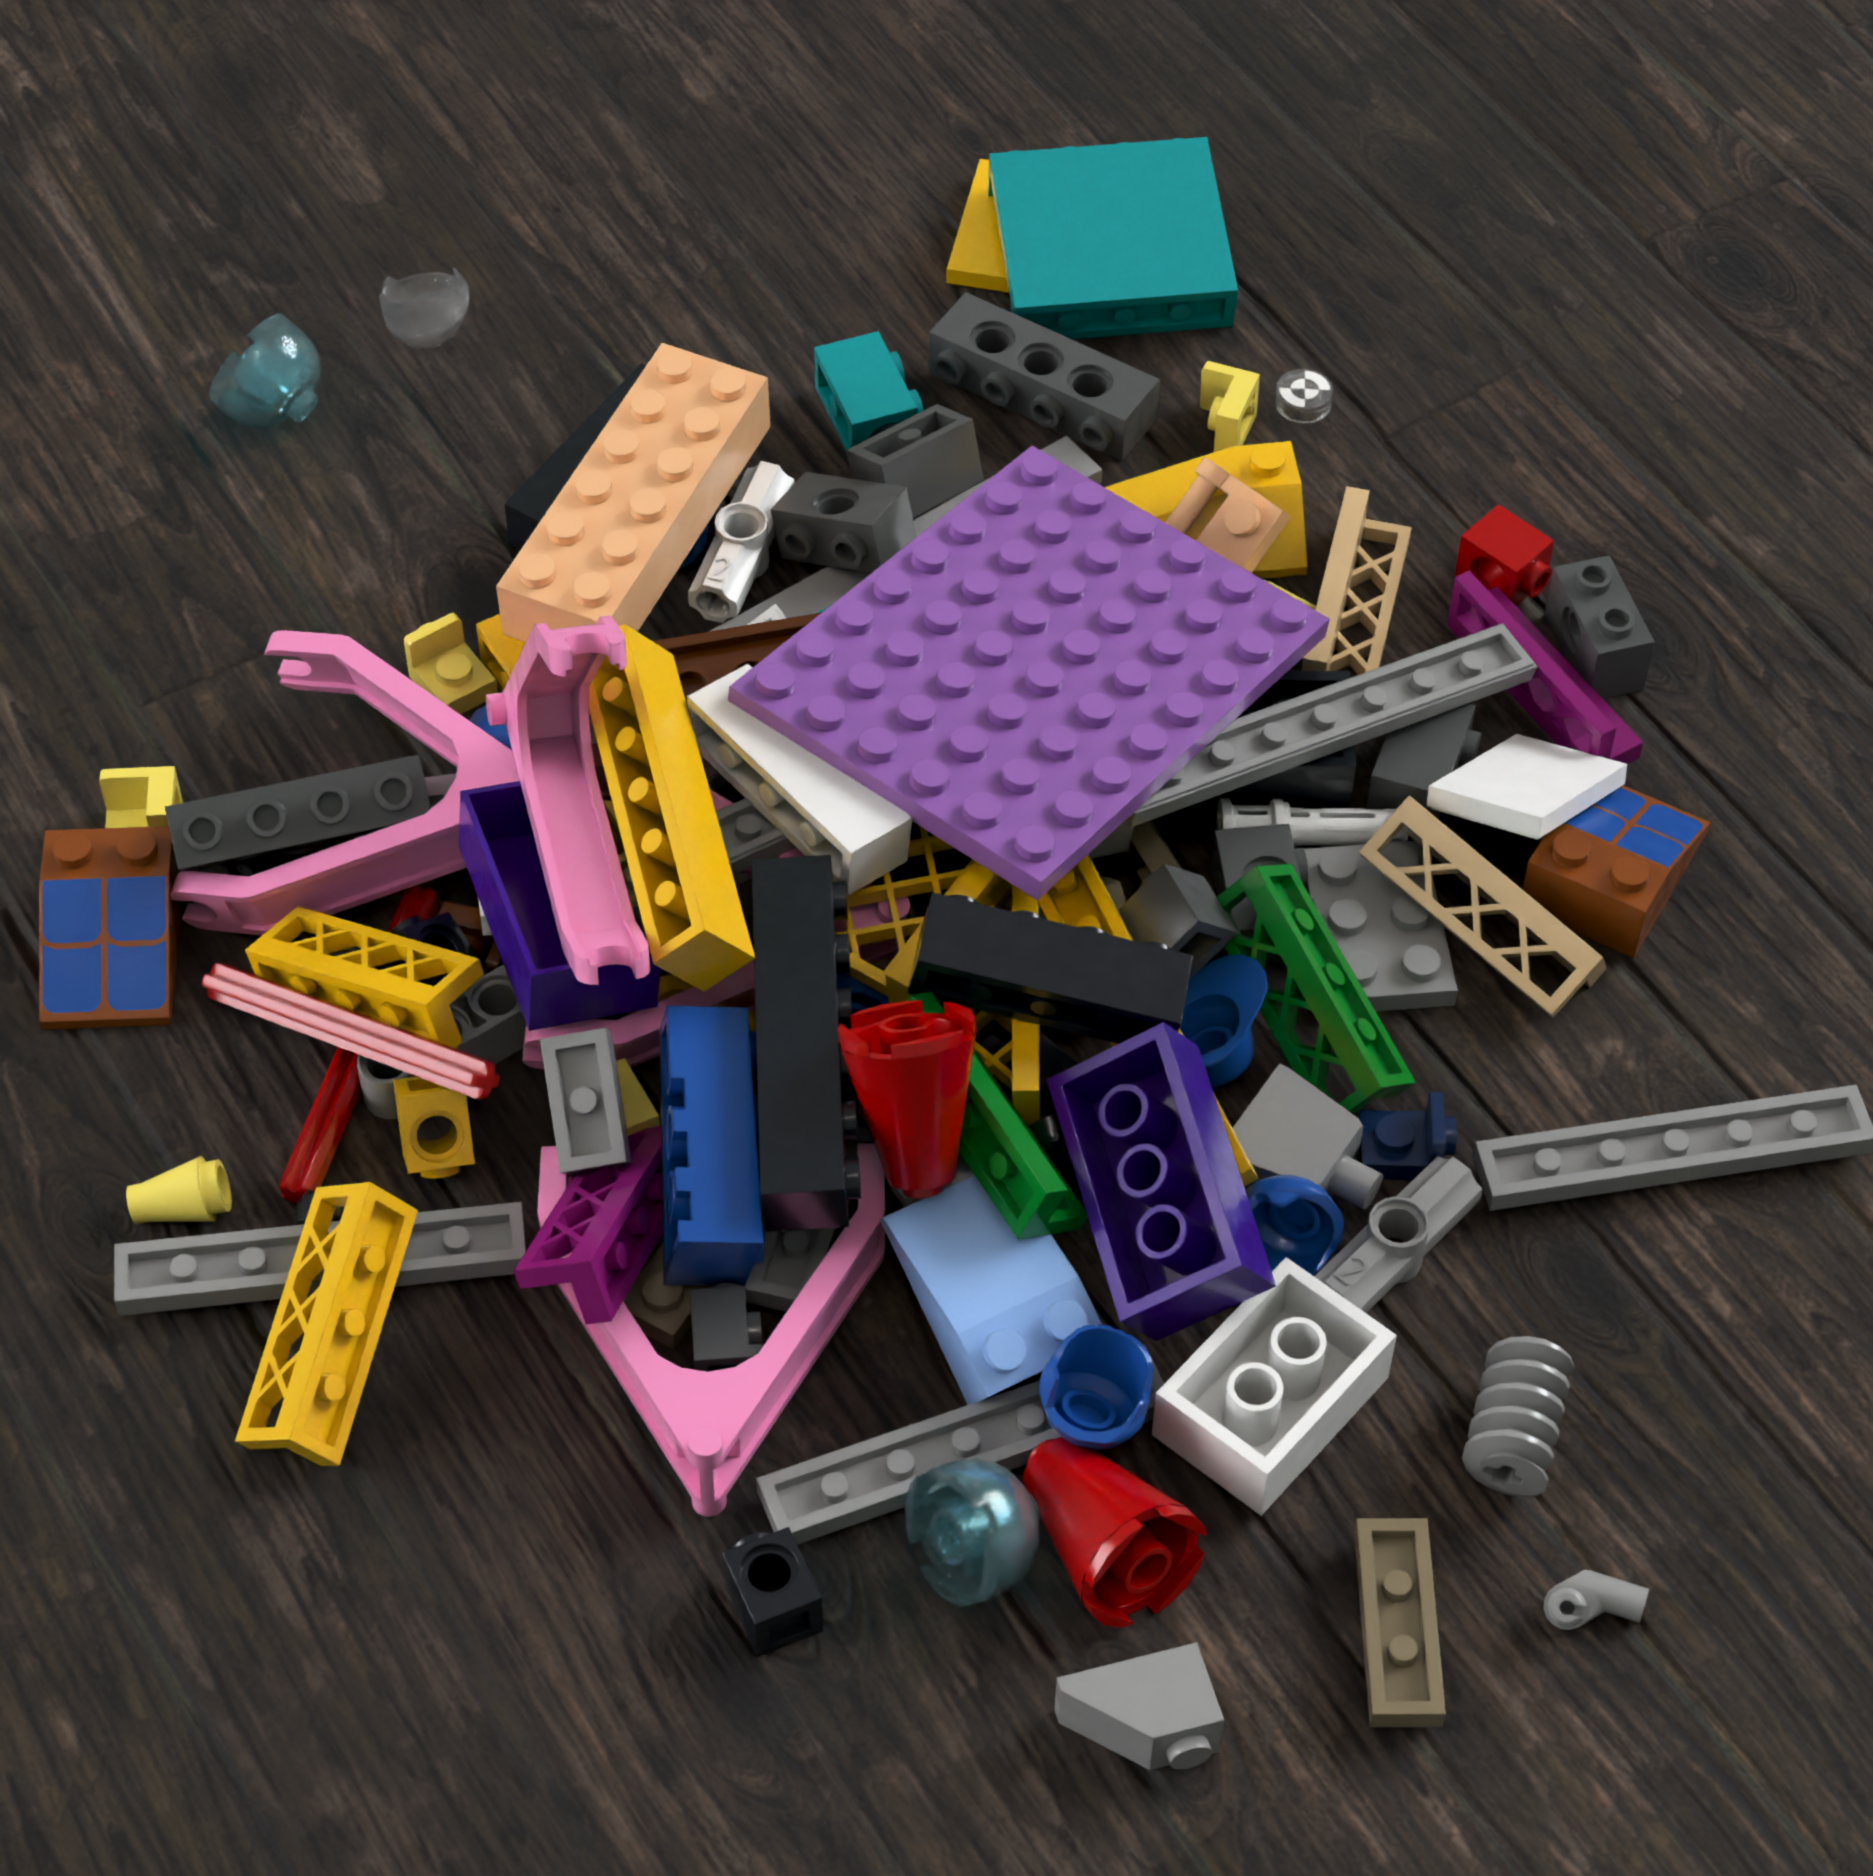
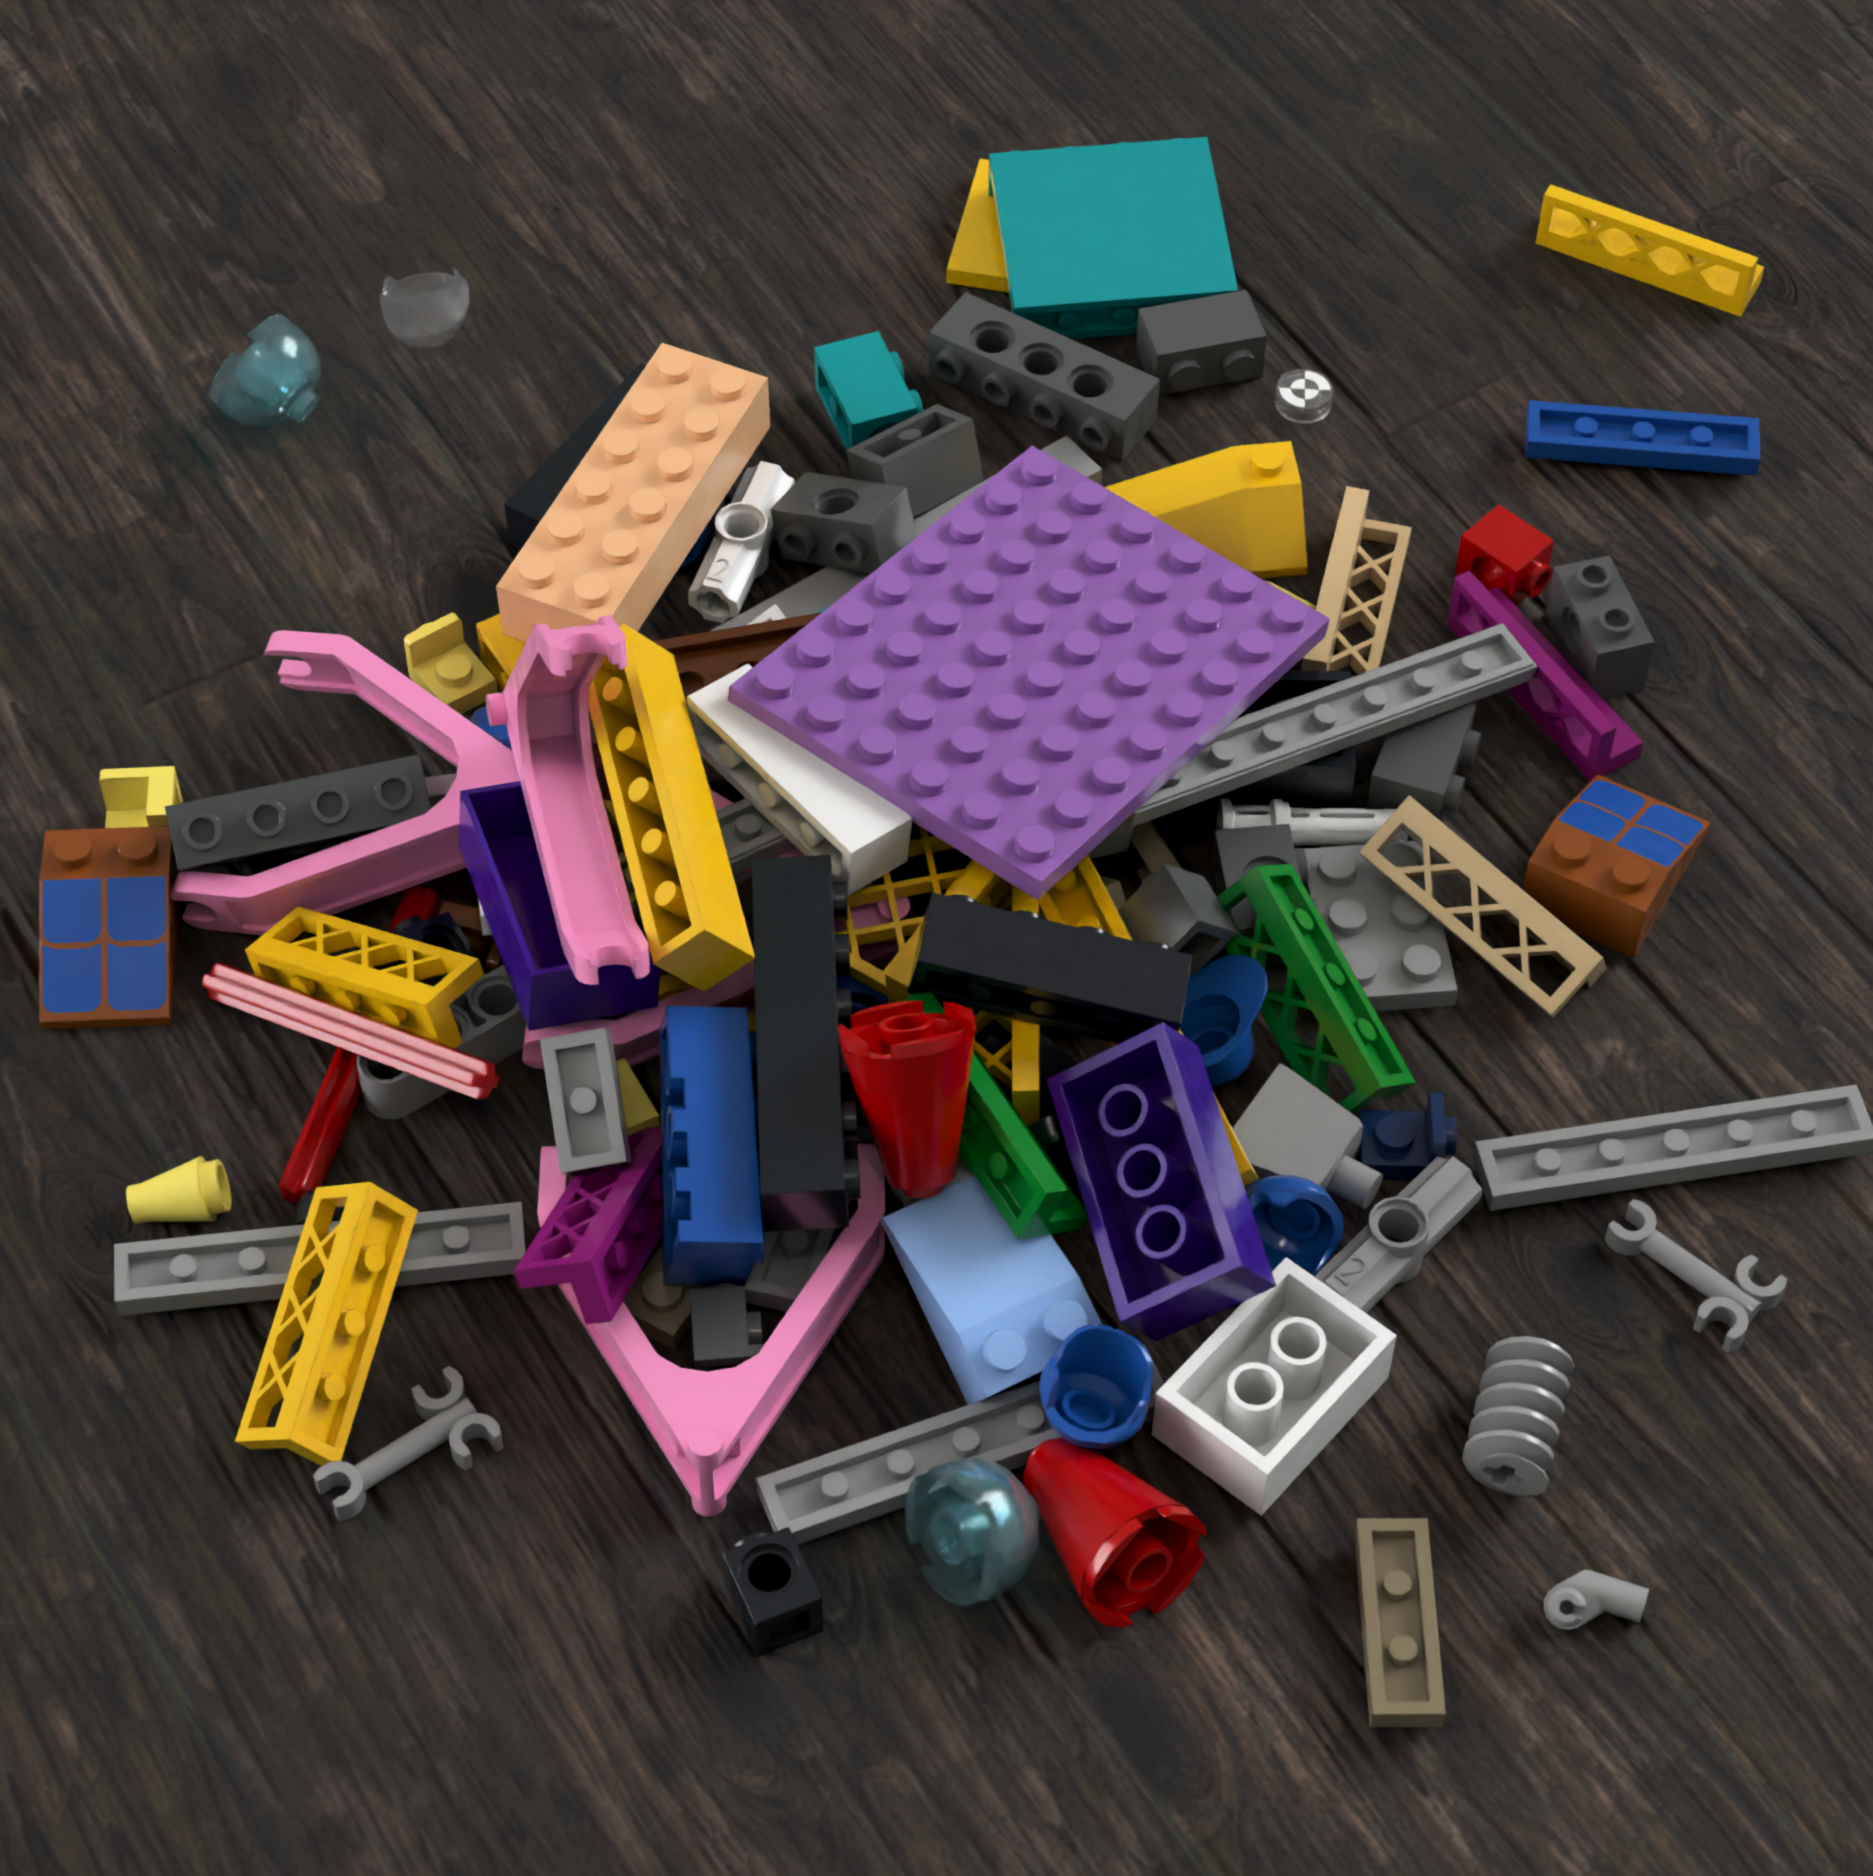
yellow brick [393,1076,475,1179] -> none
light grey slope [1054,1642,1224,1770] -> none
light nougat plate [1165,457,1291,573] -> none
light yellow bracket [1200,361,1260,452] -> none
white tile [1427,734,1627,840] -> none
none -> light grey bar [313,1366,504,1521]
none -> dark grey brick [1136,290,1267,395]
none -> blue plate [1525,400,1760,476]
none -> yellow fence [1535,184,1764,317]
none -> light grey bar [1604,1199,1787,1353]

